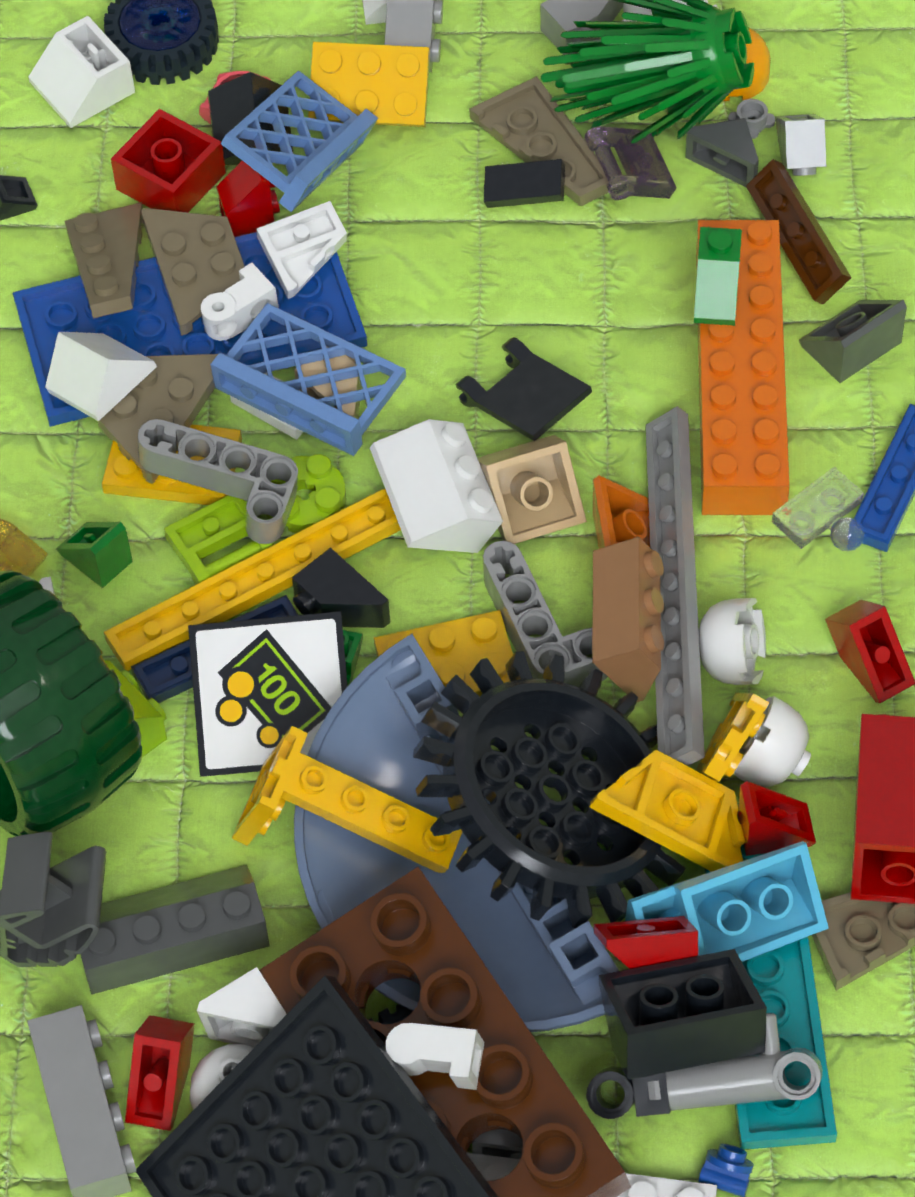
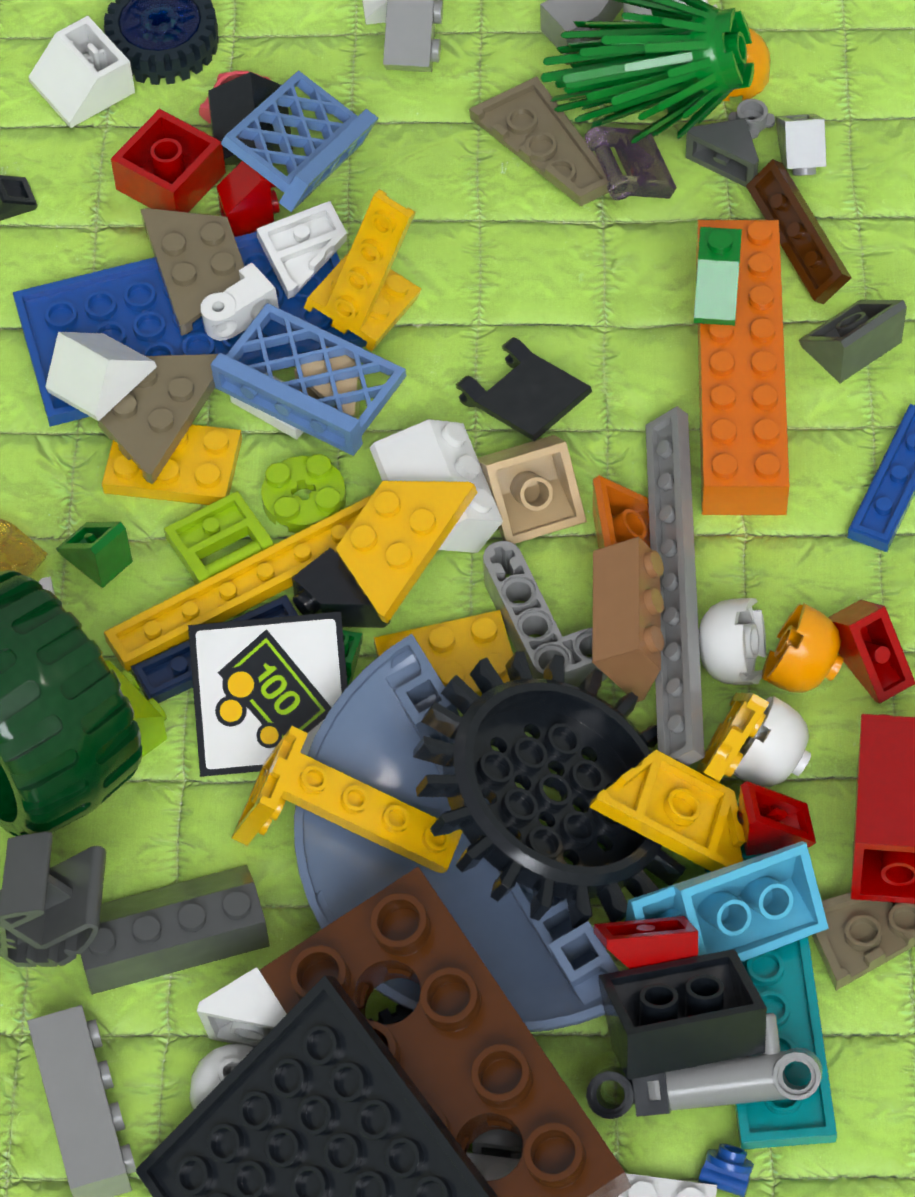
dark tan wing [65,202,143,319] -> none
red slope [125,1015,195,1131] -> none
light grey beam [138,419,298,544] -> none
yellow plate [308,42,430,127] -> none
white leg [386,1023,485,1090] -> none
black tile [484,159,565,208] -> none
clear plate [772,467,865,551] -> none
none -> yellow bracket [304,189,421,352]
none -> yellow wing [335,481,478,624]
none -> light orange cylinder [762,603,844,693]

